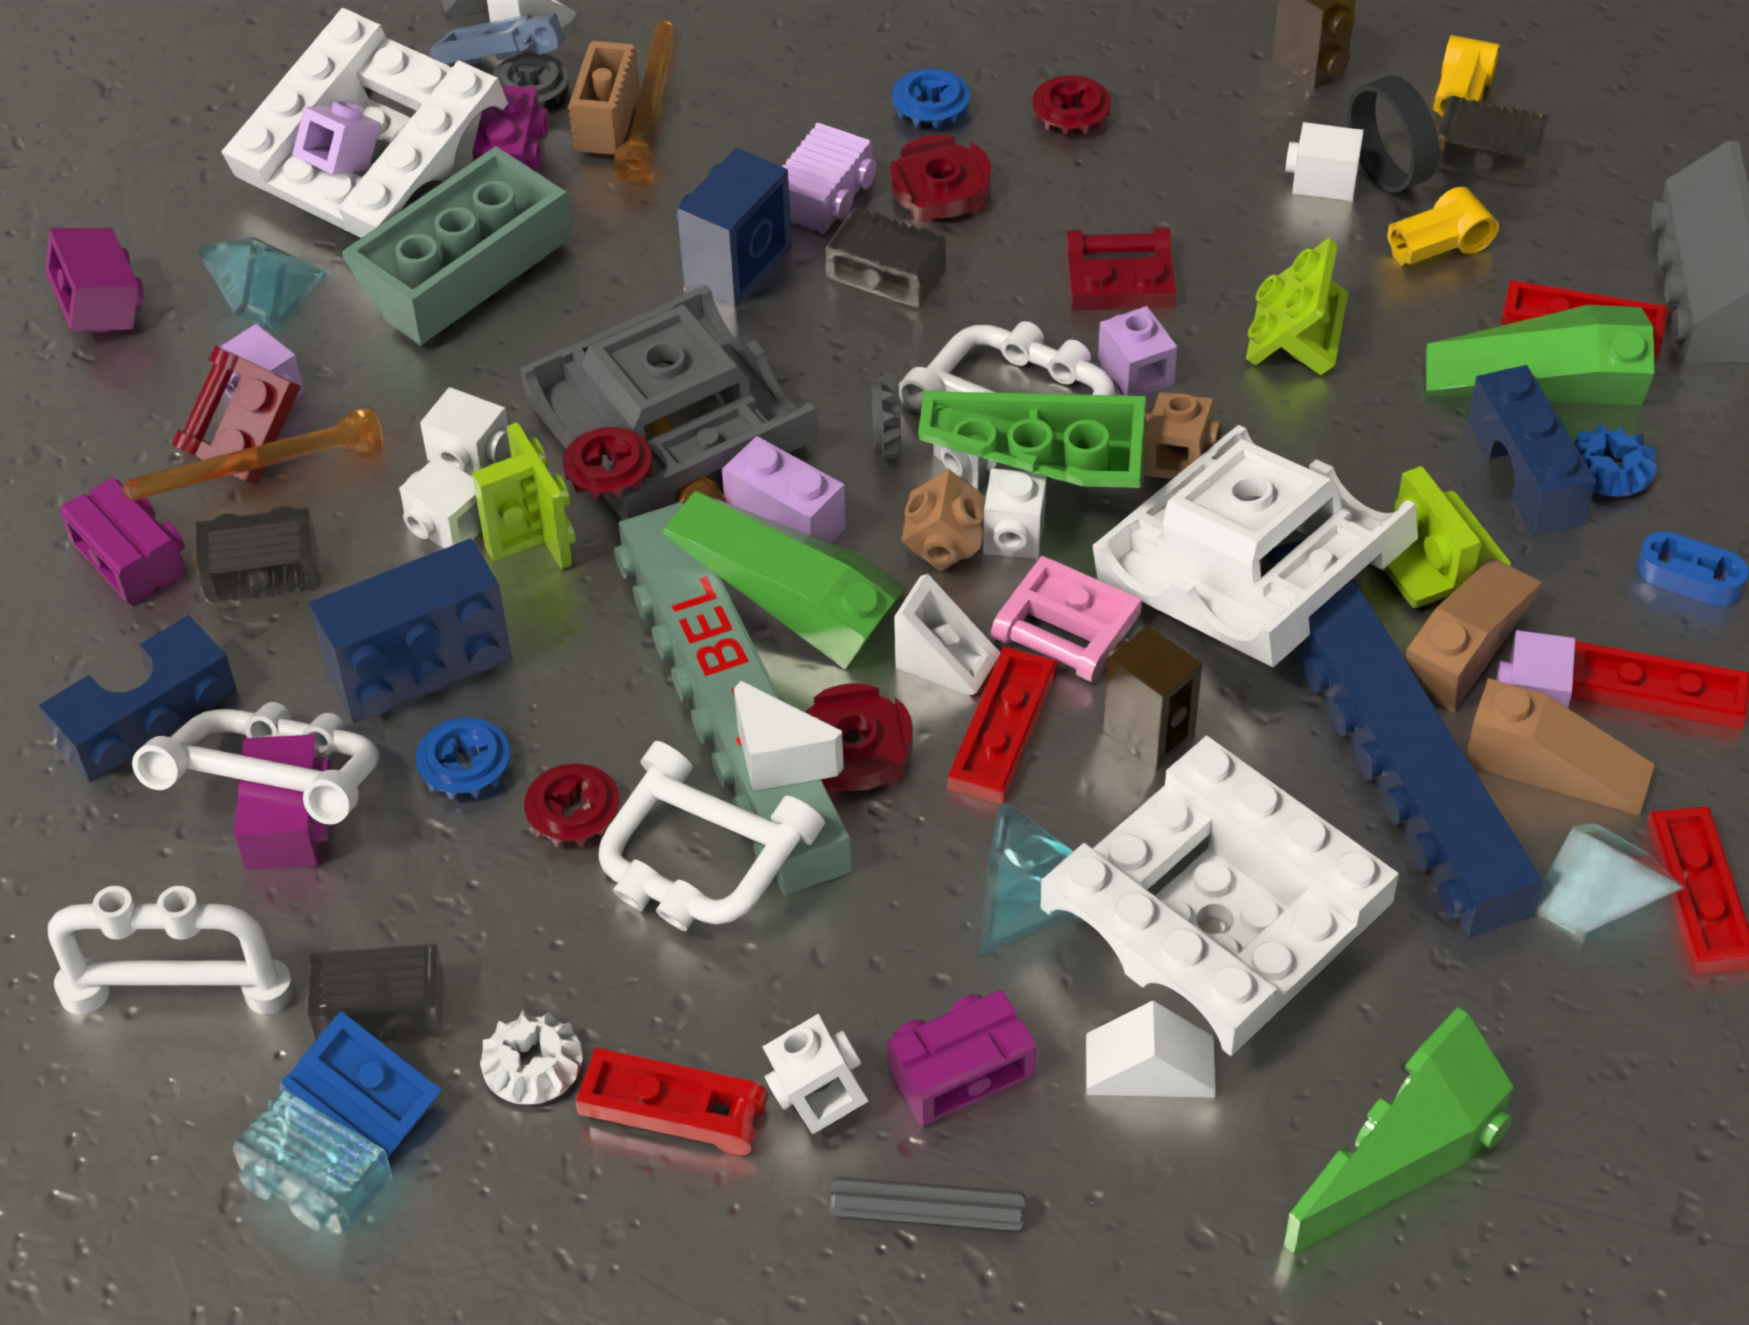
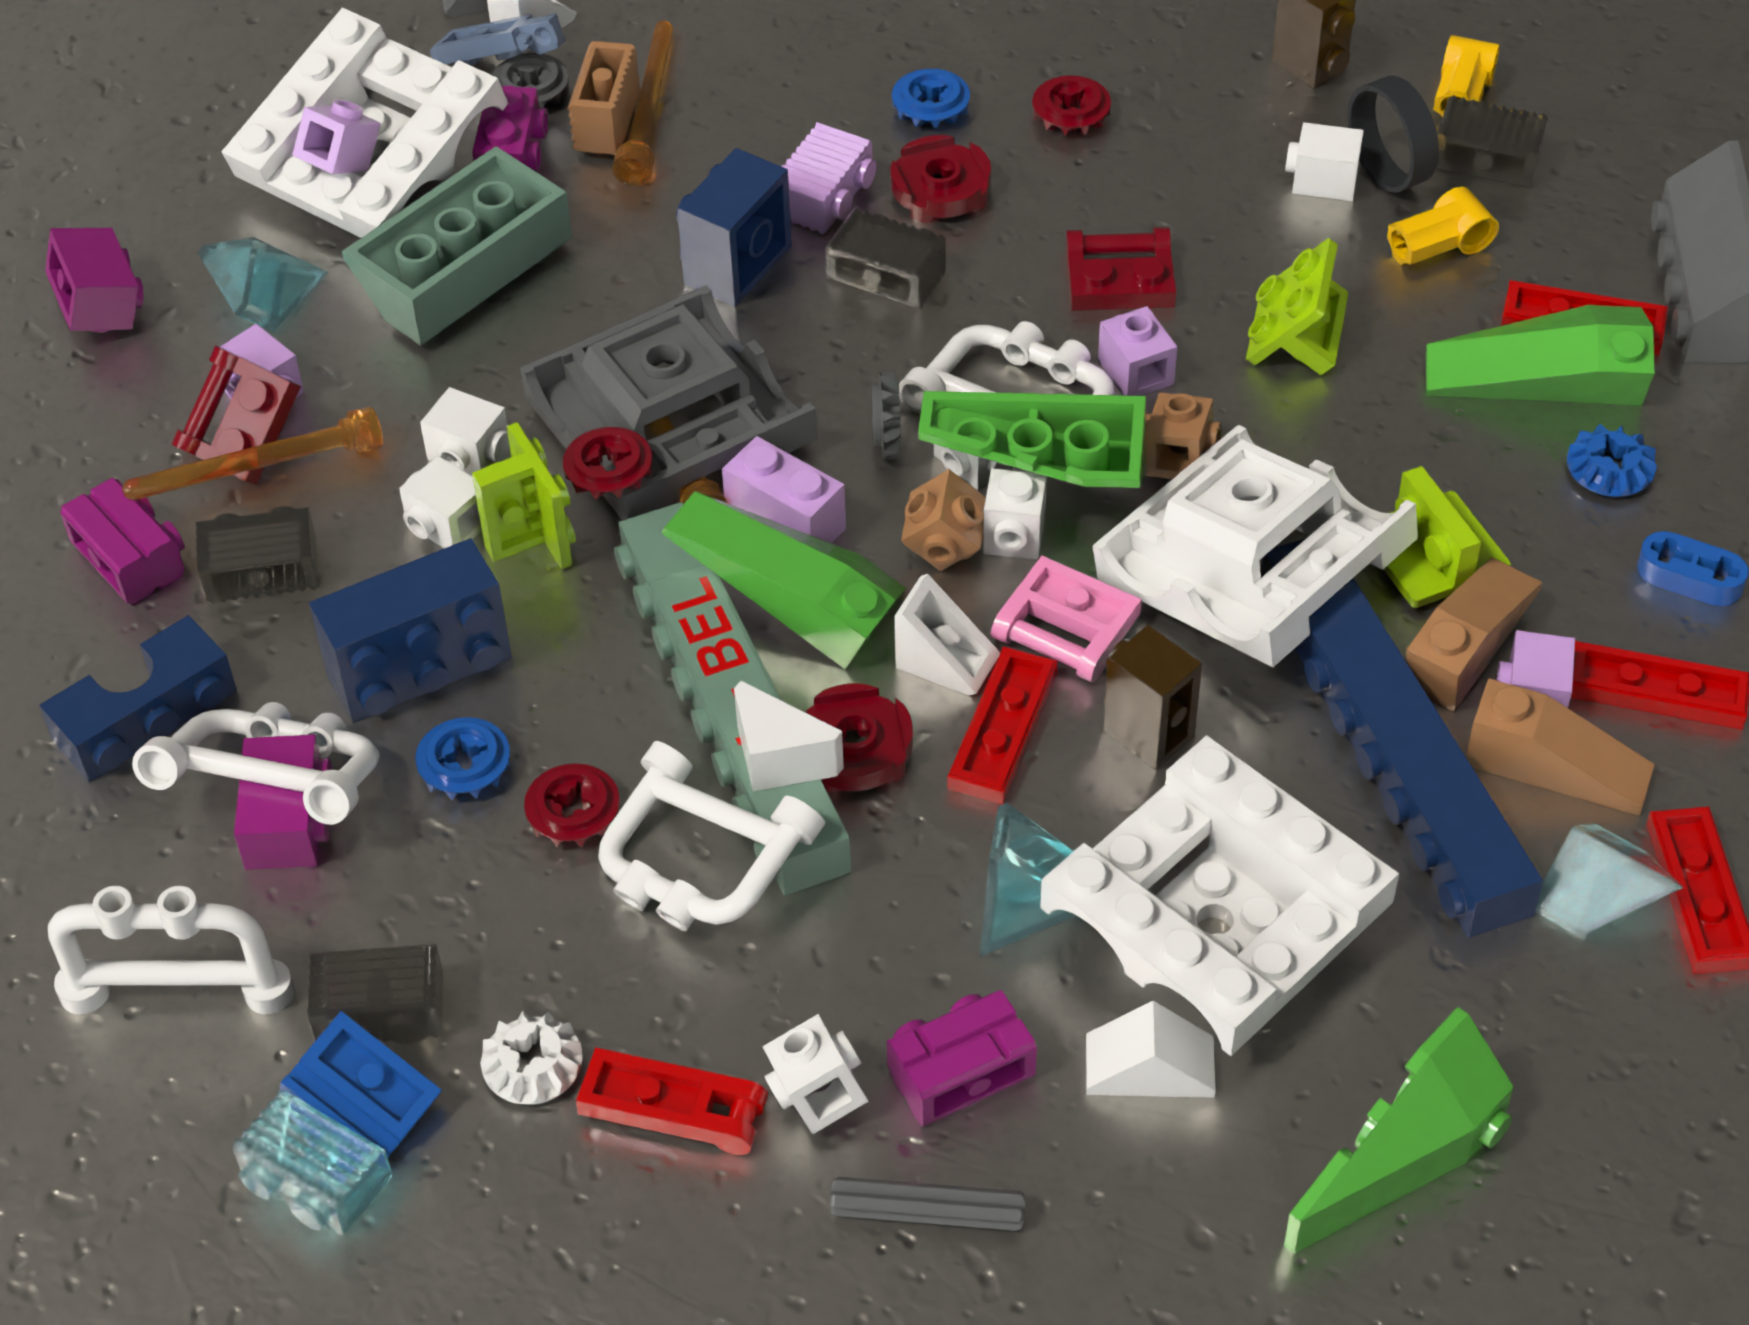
dark blue arch [1468,365,1596,537] -> none

